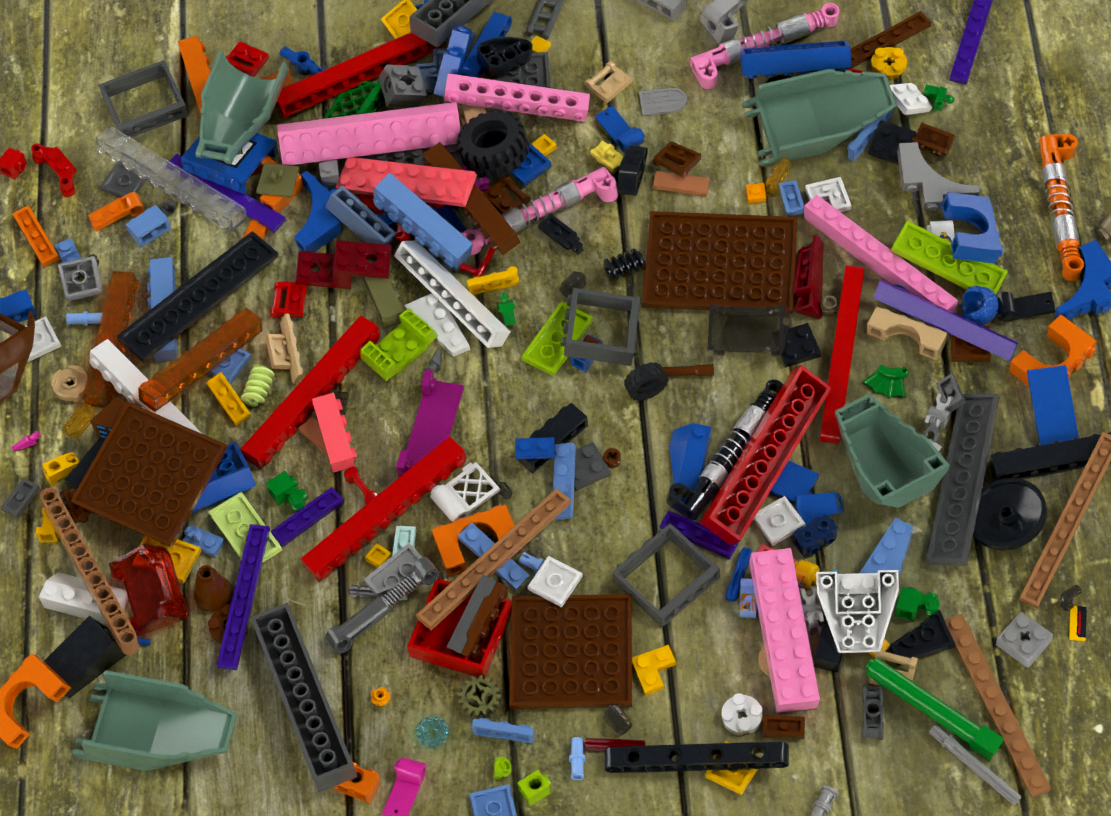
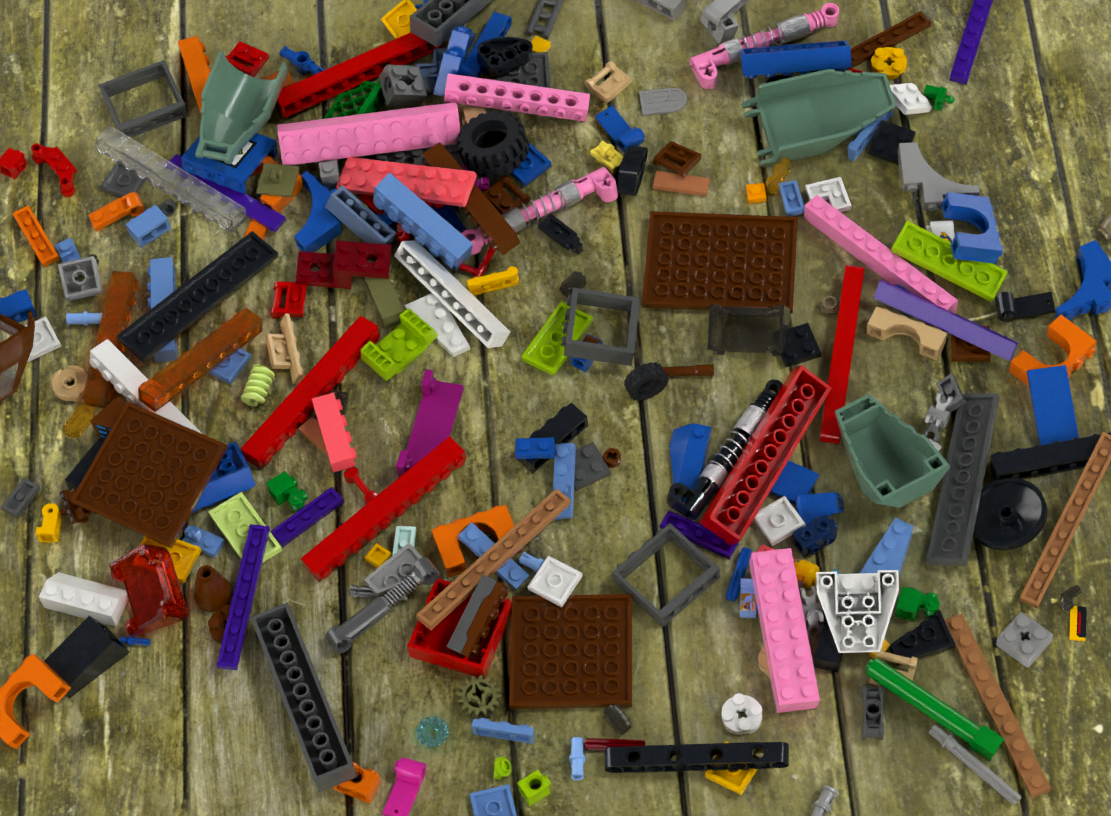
dark pink bar [11,431,41,451] -> none
medium nougat beam [40,488,139,655] -> none
yellow leg [42,452,79,487] -> none
sand green windscreen [72,671,237,771] -> none
yellow tile [206,372,252,427] -> none
light orange plate [371,687,390,707] -> none
dark grey bar [426,348,442,372] -> none
white piece [430,462,500,523] -> none
clear smoke arm [487,481,512,499] -> none
green piece [496,292,516,326] -> none
yellow plate [531,134,557,157] -> none
black piece [603,248,645,281] -> none
yellow plate [632,645,676,696] -> none
reddish brown plate [763,715,805,739] -> none
dark red wedge [793,234,824,319] -> none
green arm [862,365,909,398] -> none
reddish brown bracket [912,122,956,157] -> none
blue hair [961,286,999,326] -> none
orange piece [1039,134,1084,282] -> none

